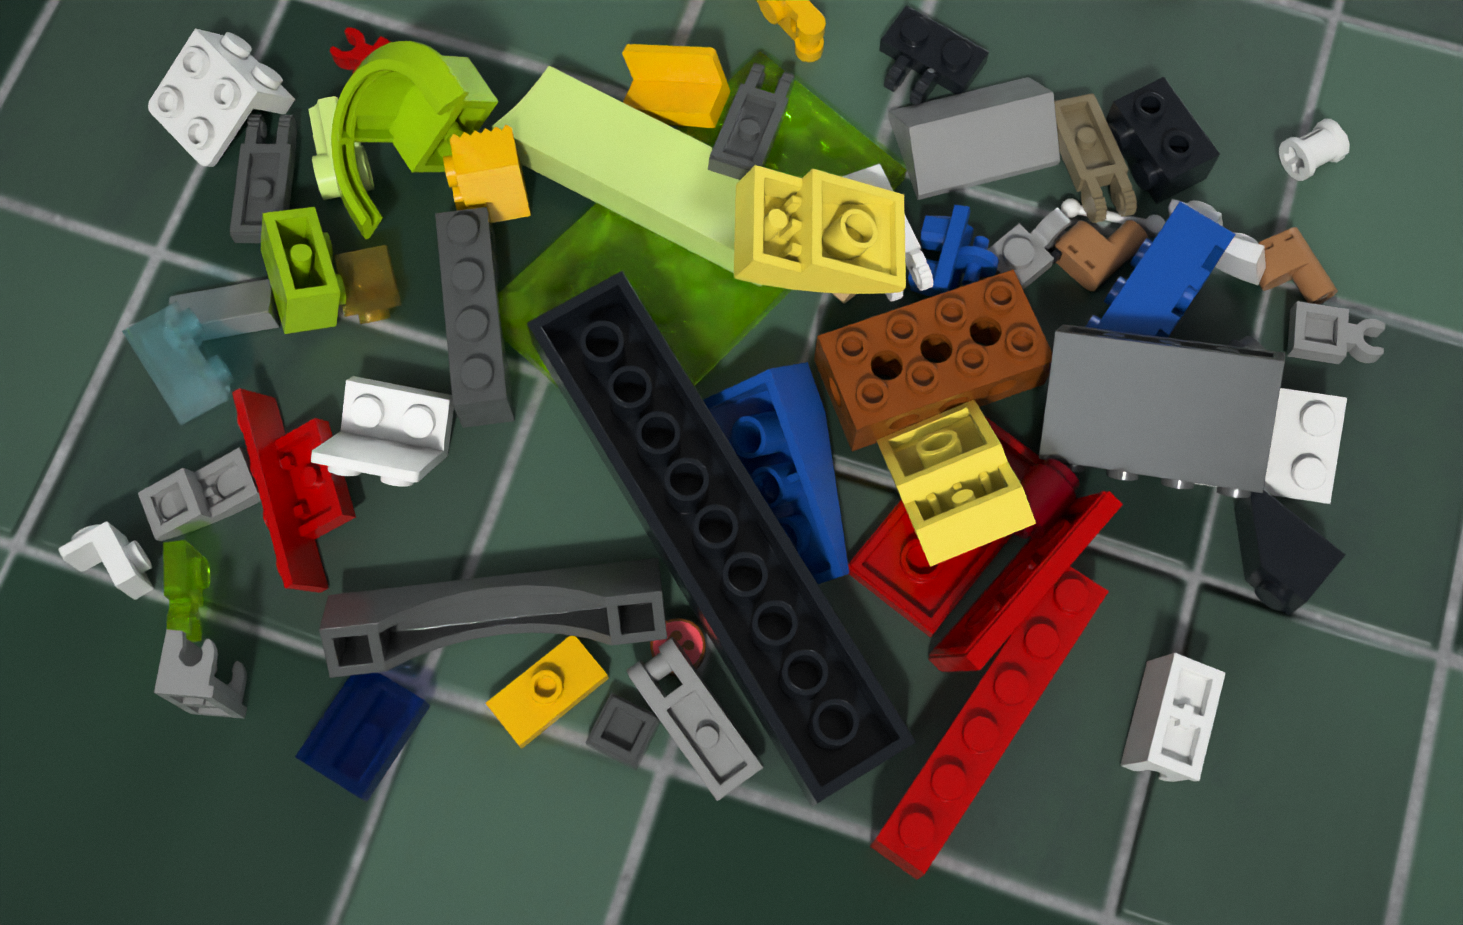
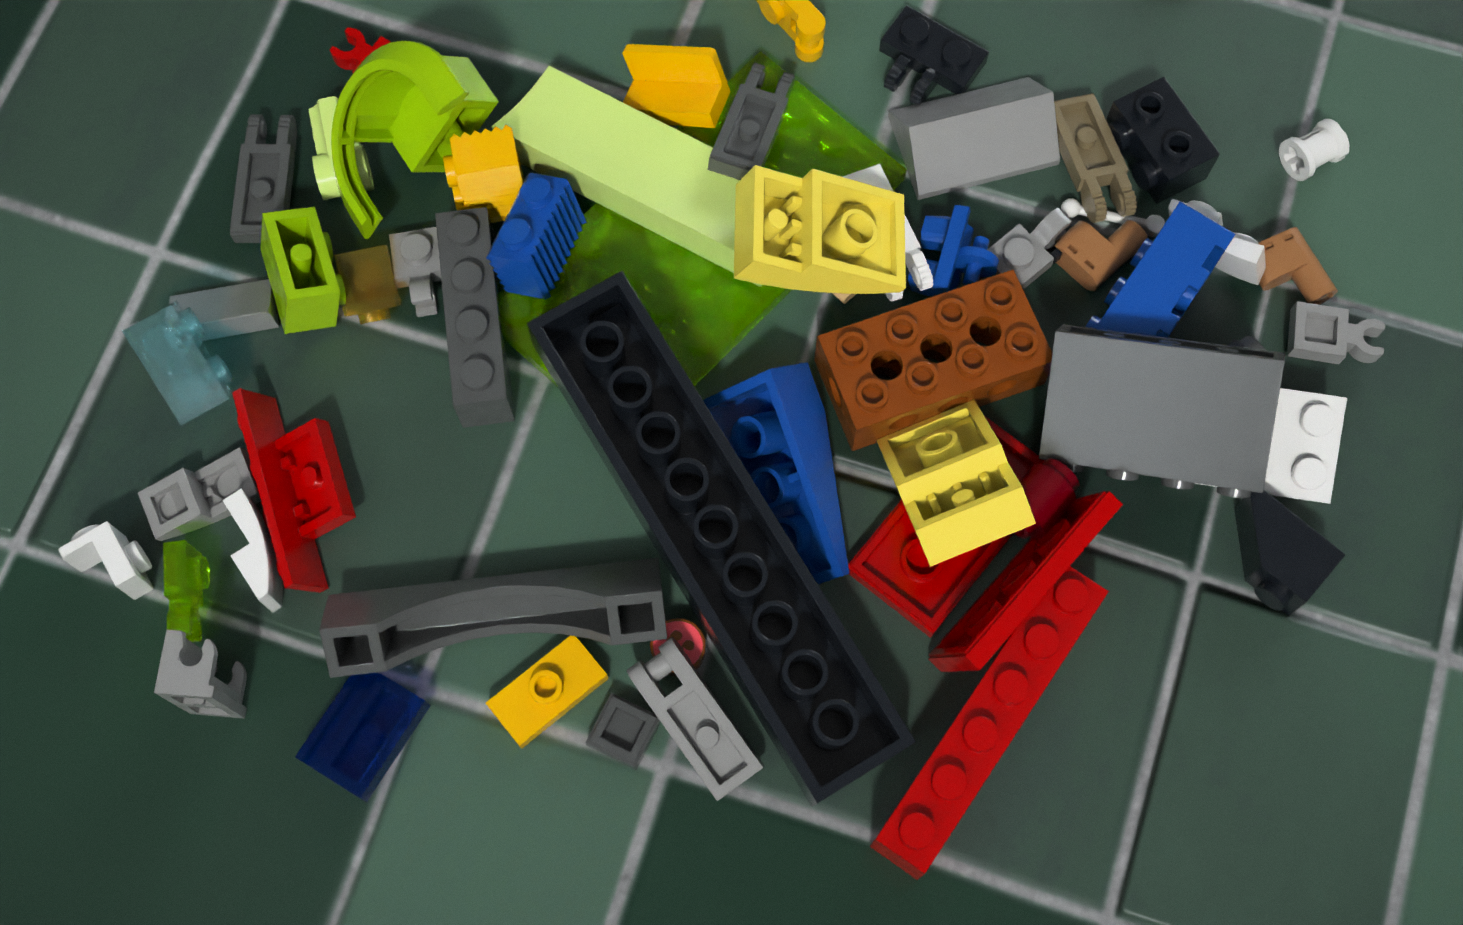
white bracket [148,28,295,167] -> none
white bracket [311,376,454,487] -> none
white hinge [1120,653,1225,782] -> none
none -> white slope [222,488,283,613]
none -> light grey plate [389,227,441,317]
none -> blue brick [486,173,587,300]

